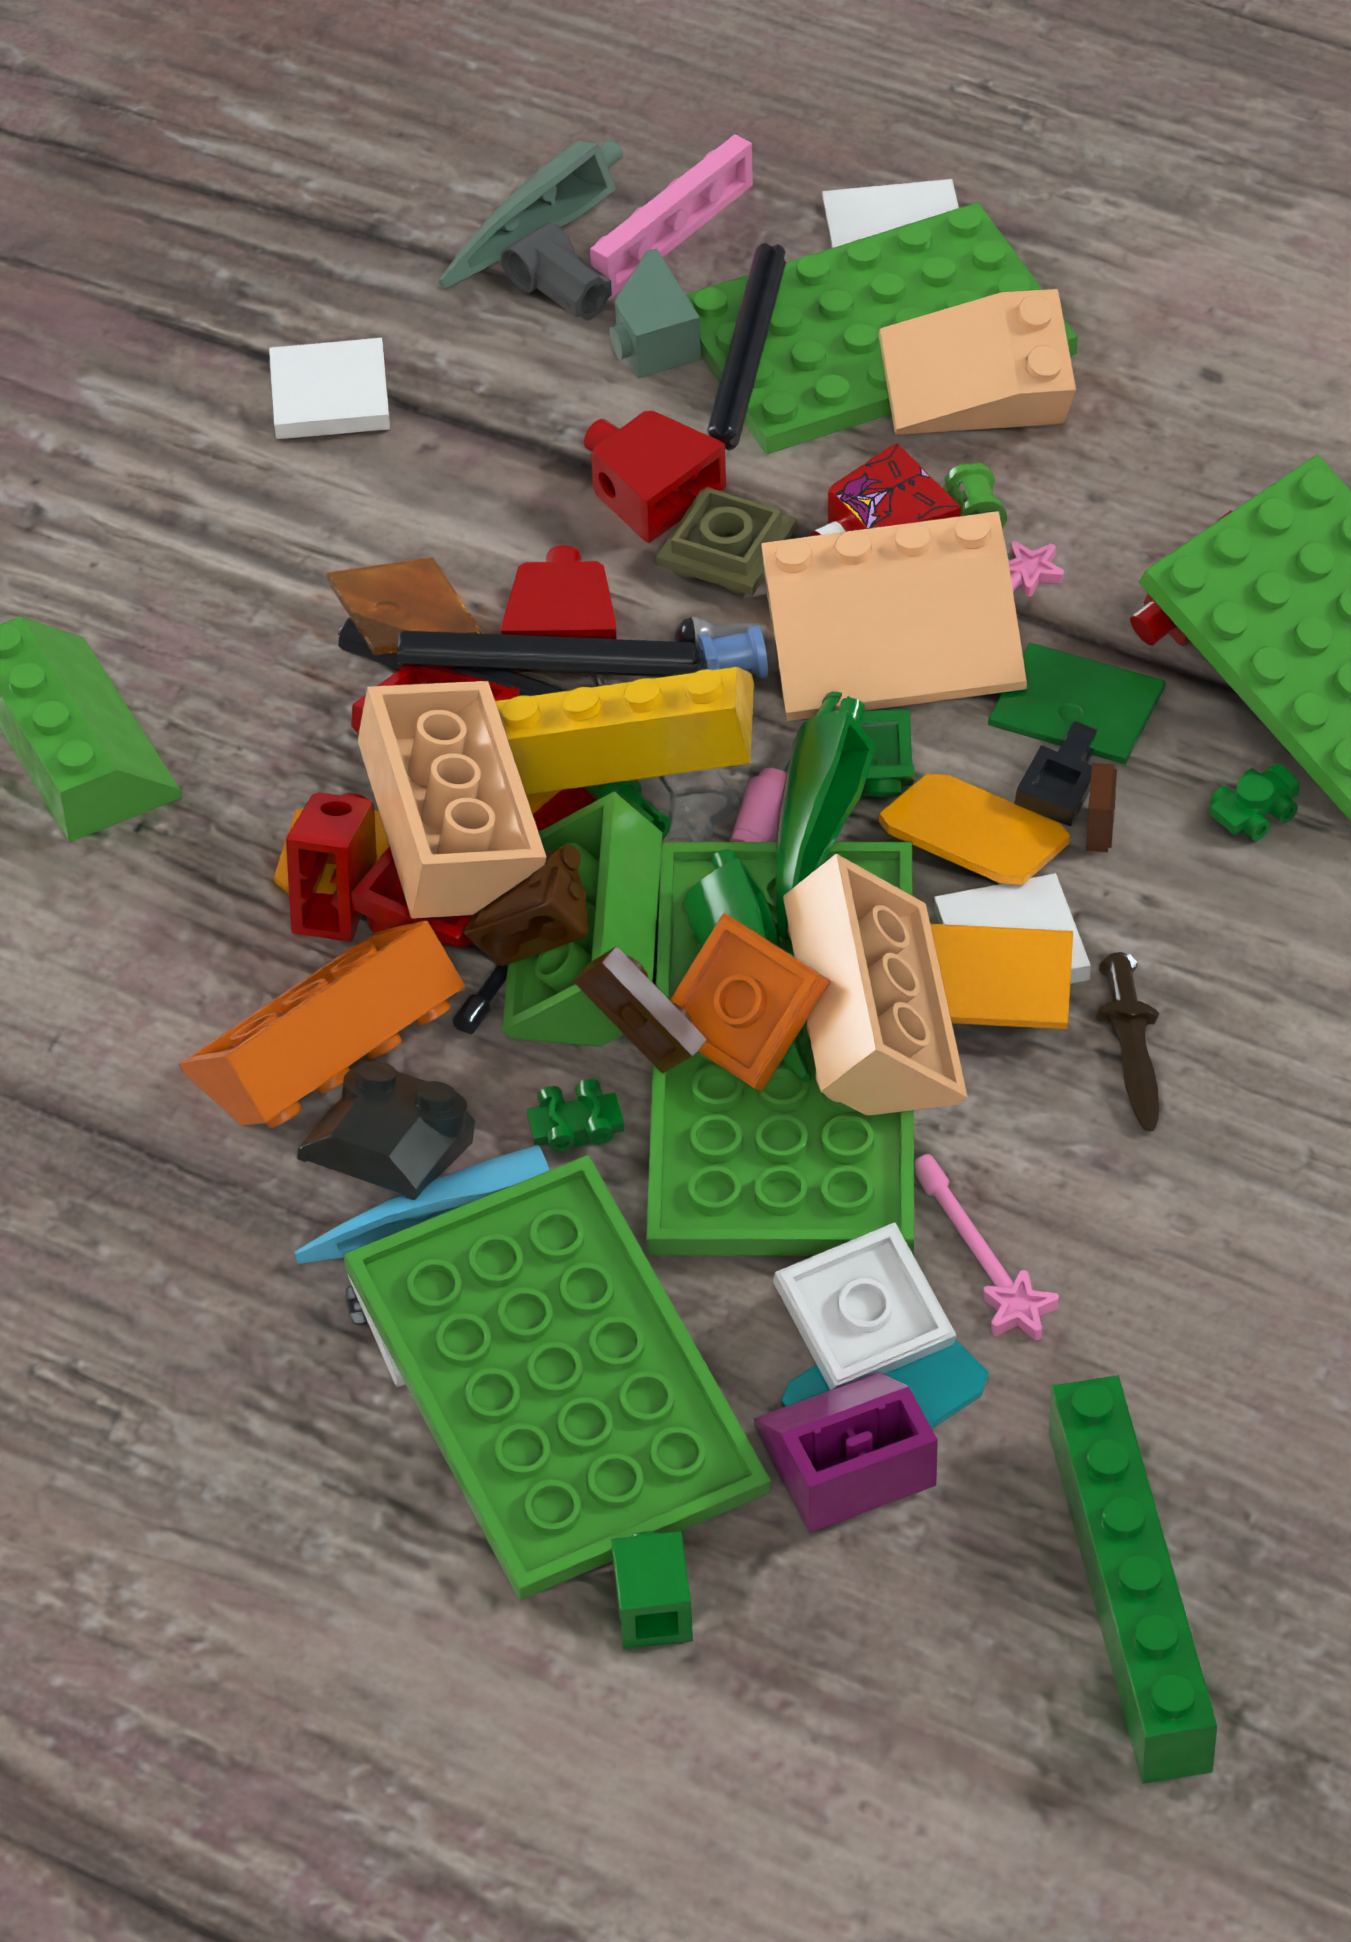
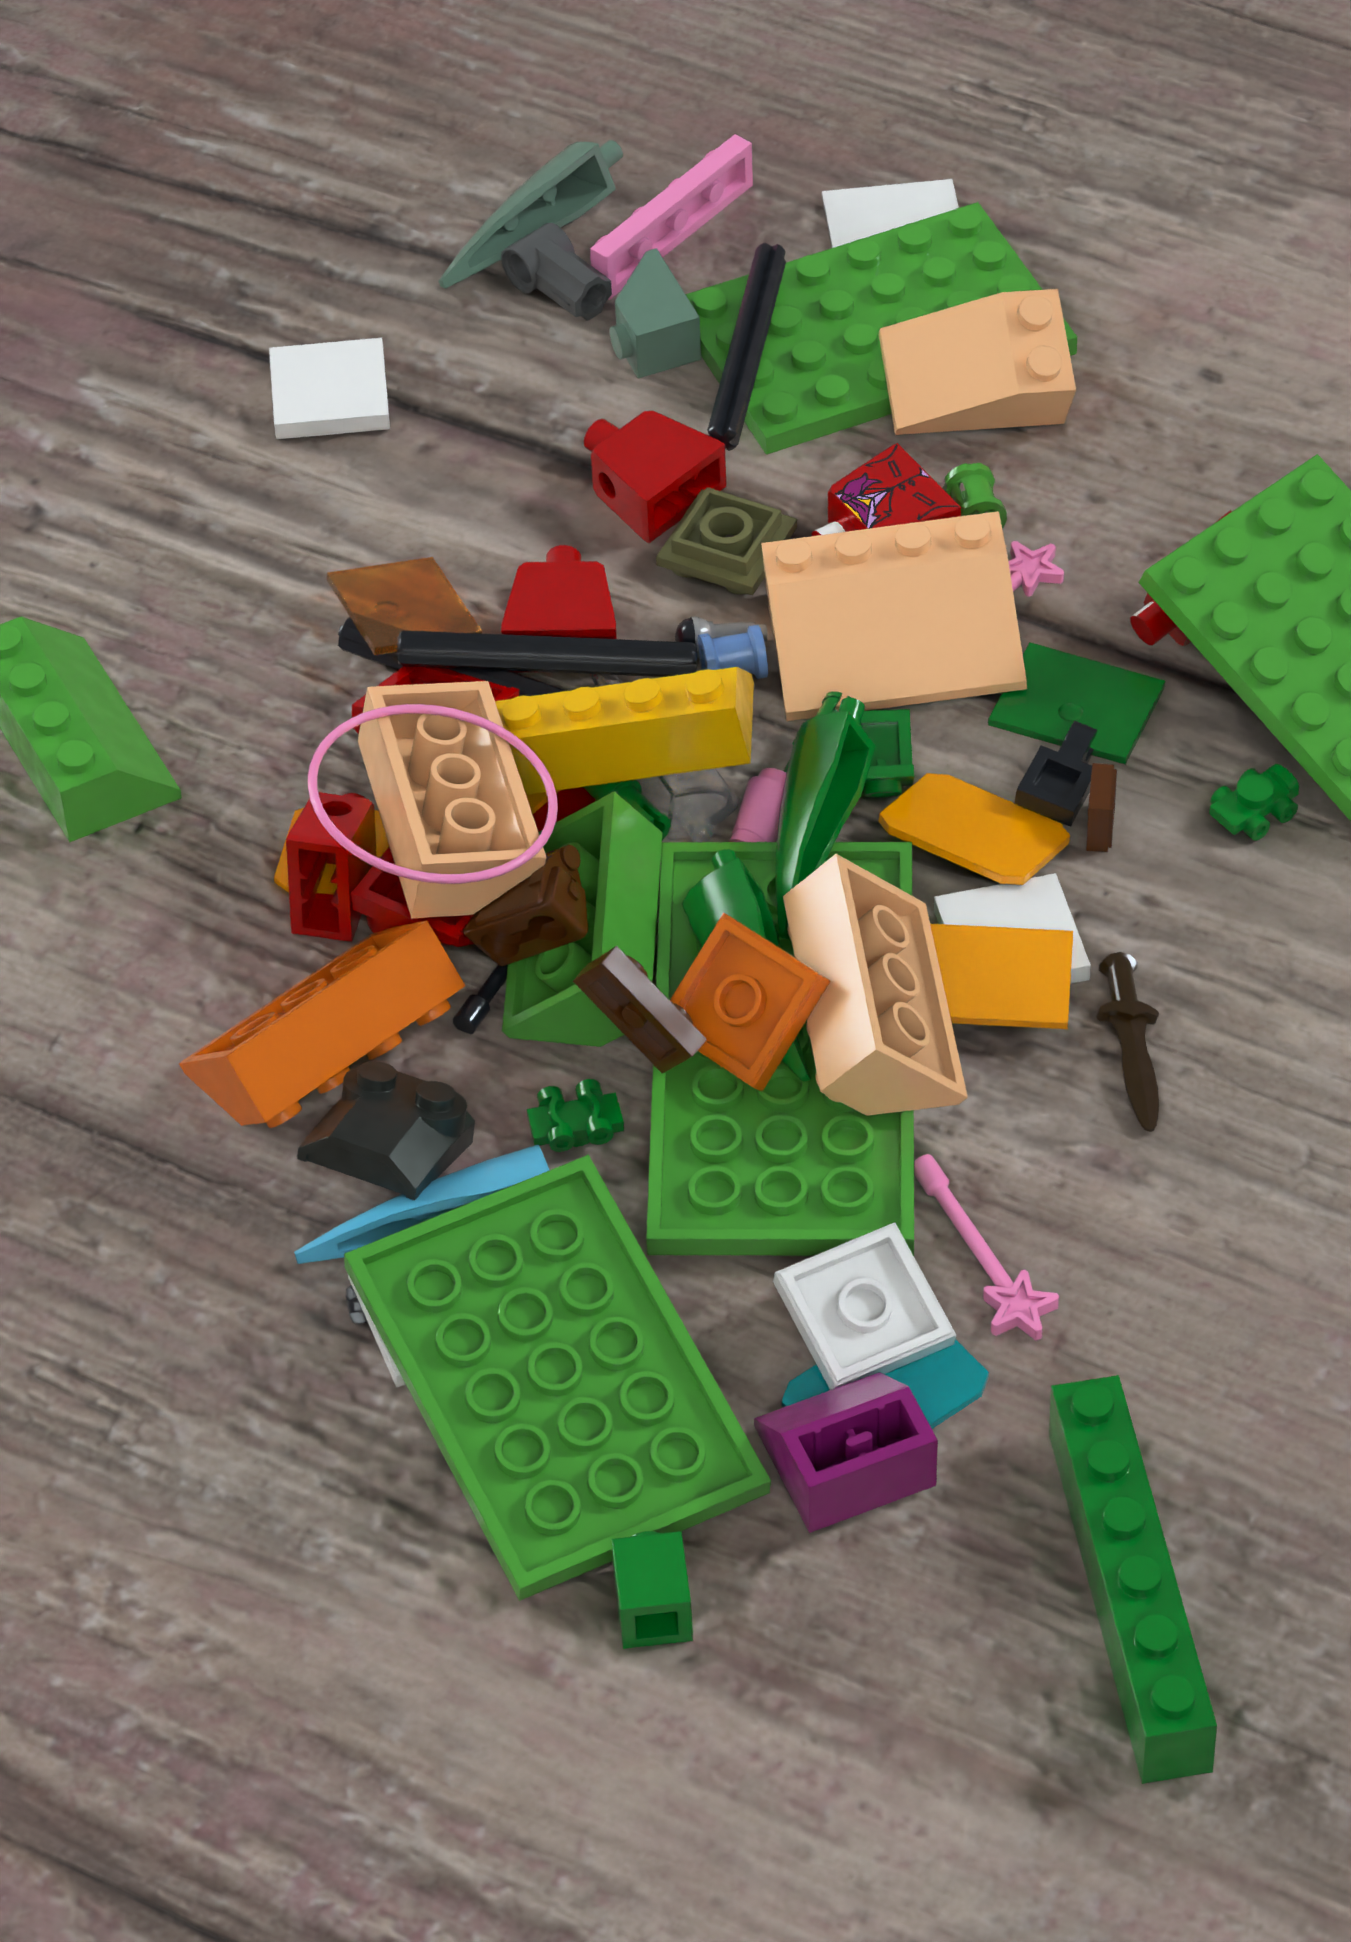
none -> bright pink piece [308,704,558,884]

